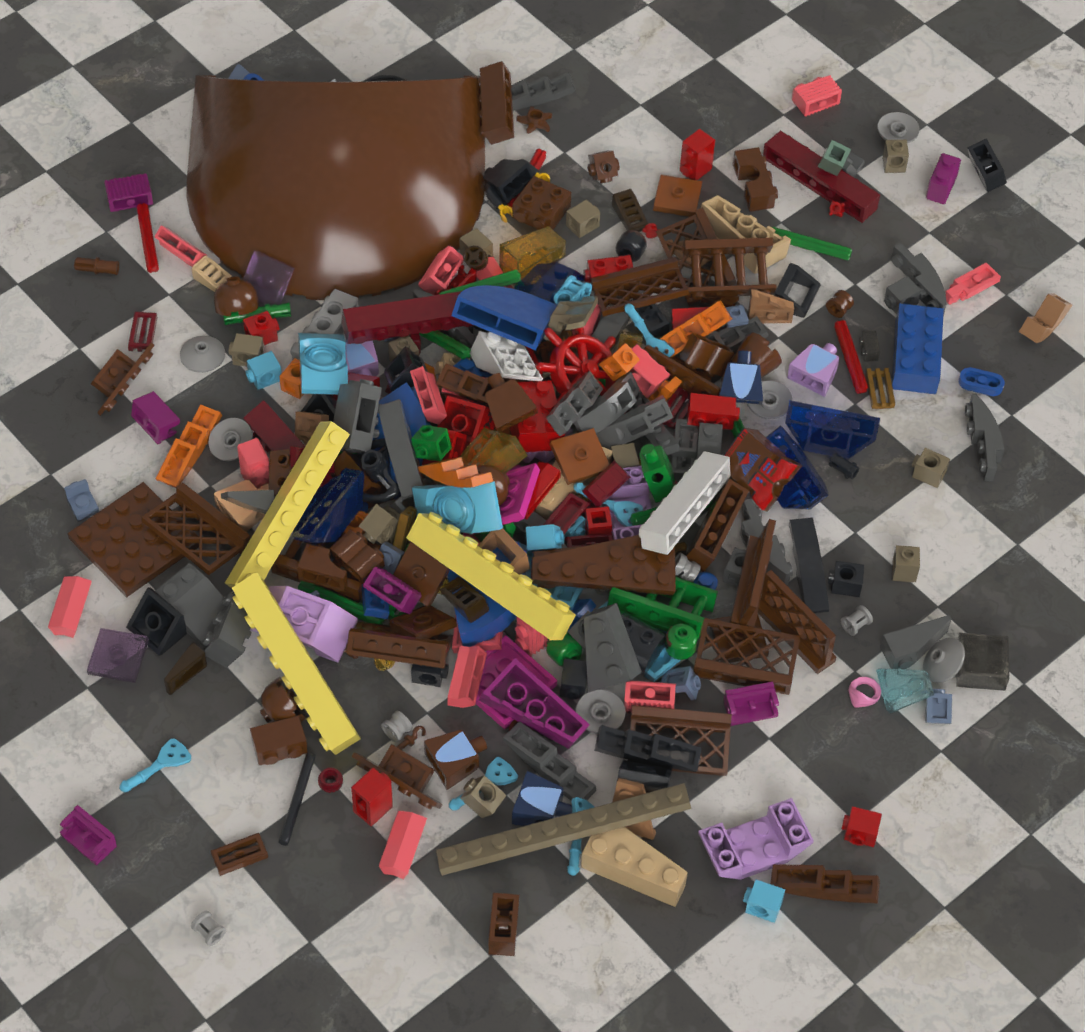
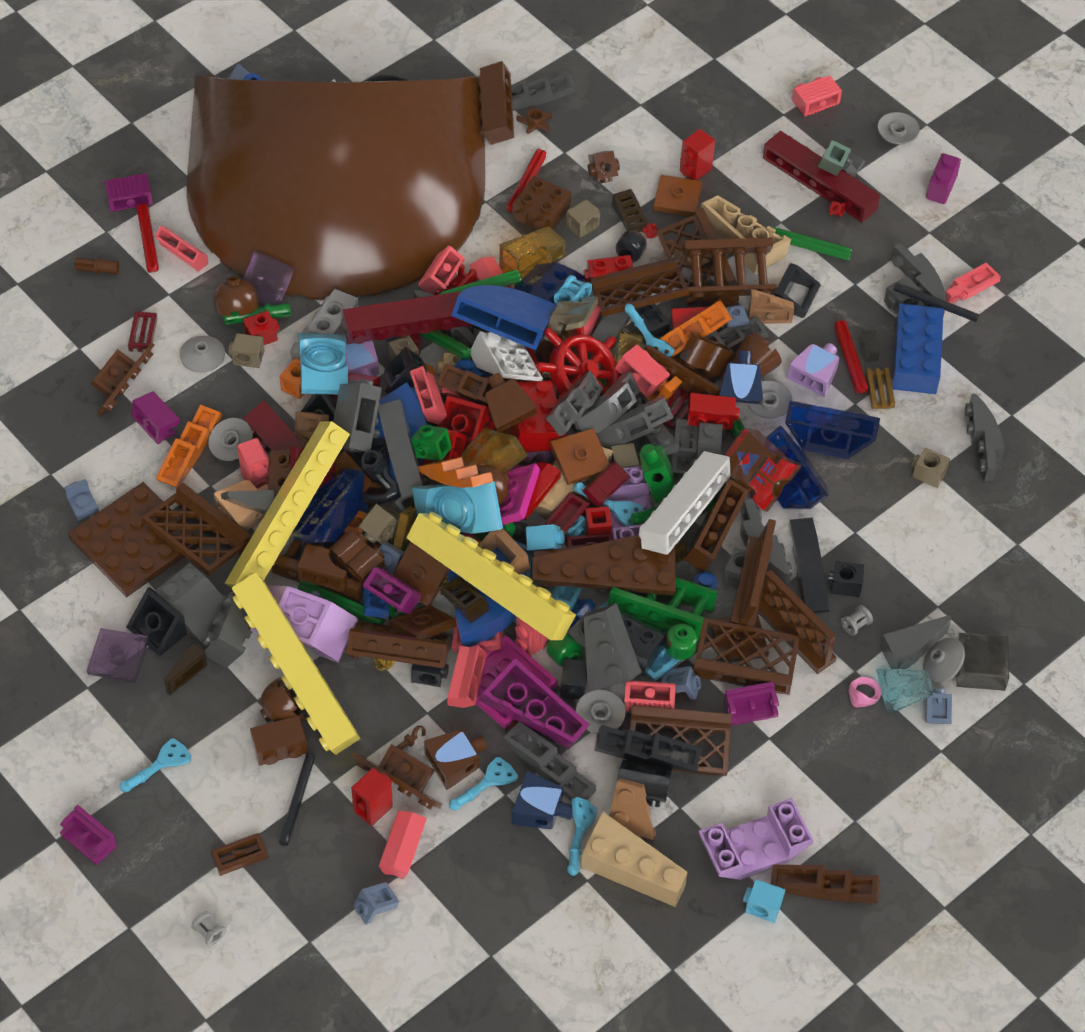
coral piece [48,576,92,638] -> none
tan slope [192,255,232,292] -> none
medium azure brick [245,351,282,390] -> none
dark red plate [318,768,343,793] -> none
light grey wheel [381,711,413,742] -> none
dark tan plate [436,783,692,876] -> none
dark tan brick [460,228,493,262] -> none
dark tan brick [460,775,506,818] -> none
dark brown wheel [463,245,489,271] -> none
black torso [483,159,550,223] -> none
reddish brown brick [489,893,519,956] -> none
orange bracket [599,343,640,381] -> none
light grey wheel [675,552,701,582] -> none
reddish brown arch [733,147,778,212] -> none
reddish brown wheel [826,290,854,318] -> none
black pin [829,453,860,479] -> none
red brick [841,806,882,847] -> none
dark tan brick [882,140,909,173] -> none
dark tan brick [892,545,920,583] -> none
blue plate [959,367,1005,396] -> none
black brick [967,138,1007,192] -> none
medium nougat brick [1019,293,1073,343] -> none
none -> sand blue bracket [353,882,399,924]
none -> black bar [893,282,980,322]

